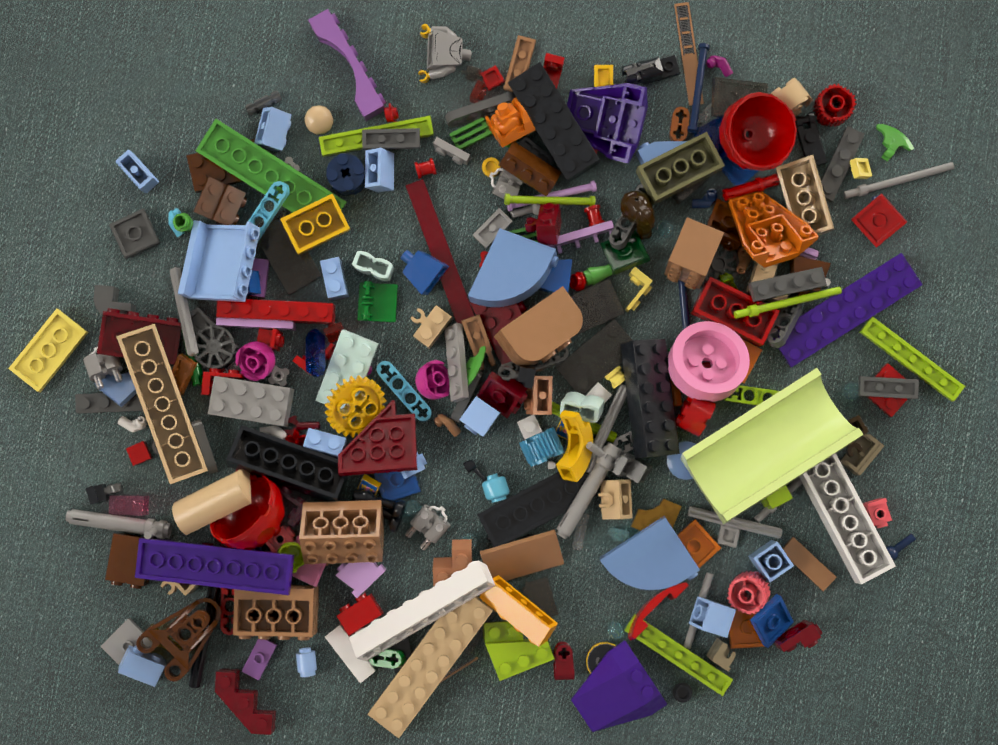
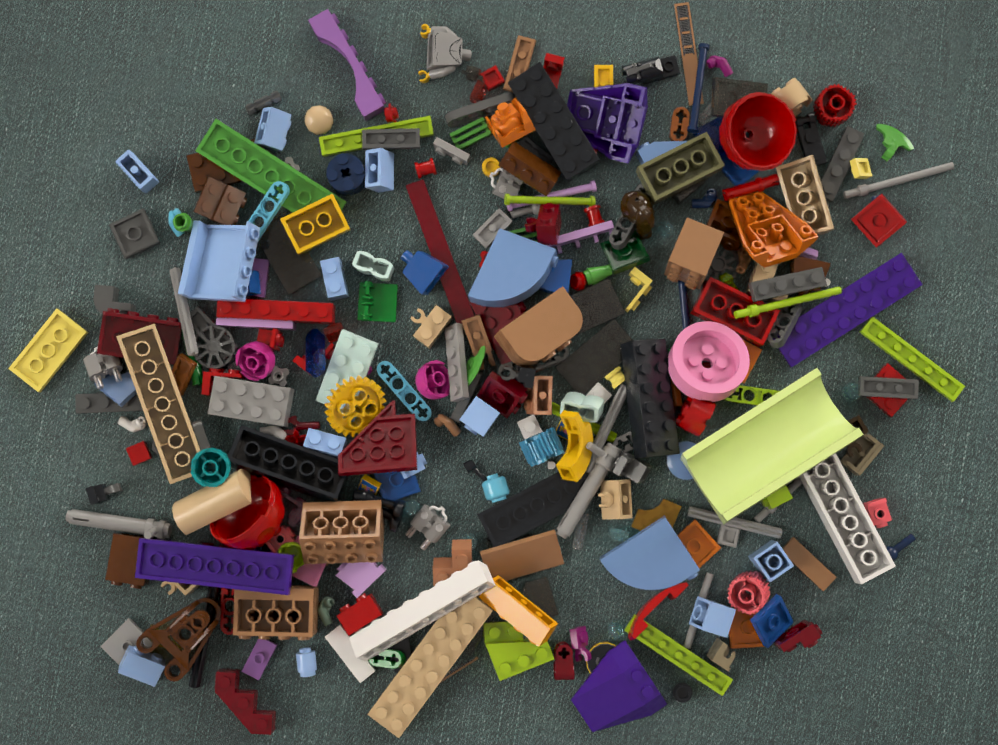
clear pink bracket [109,495,149,516] -> none
none -> teal cylinder [191,447,231,487]
none -> sand green arm [317,597,335,626]
none -> magenta plate [569,626,591,662]

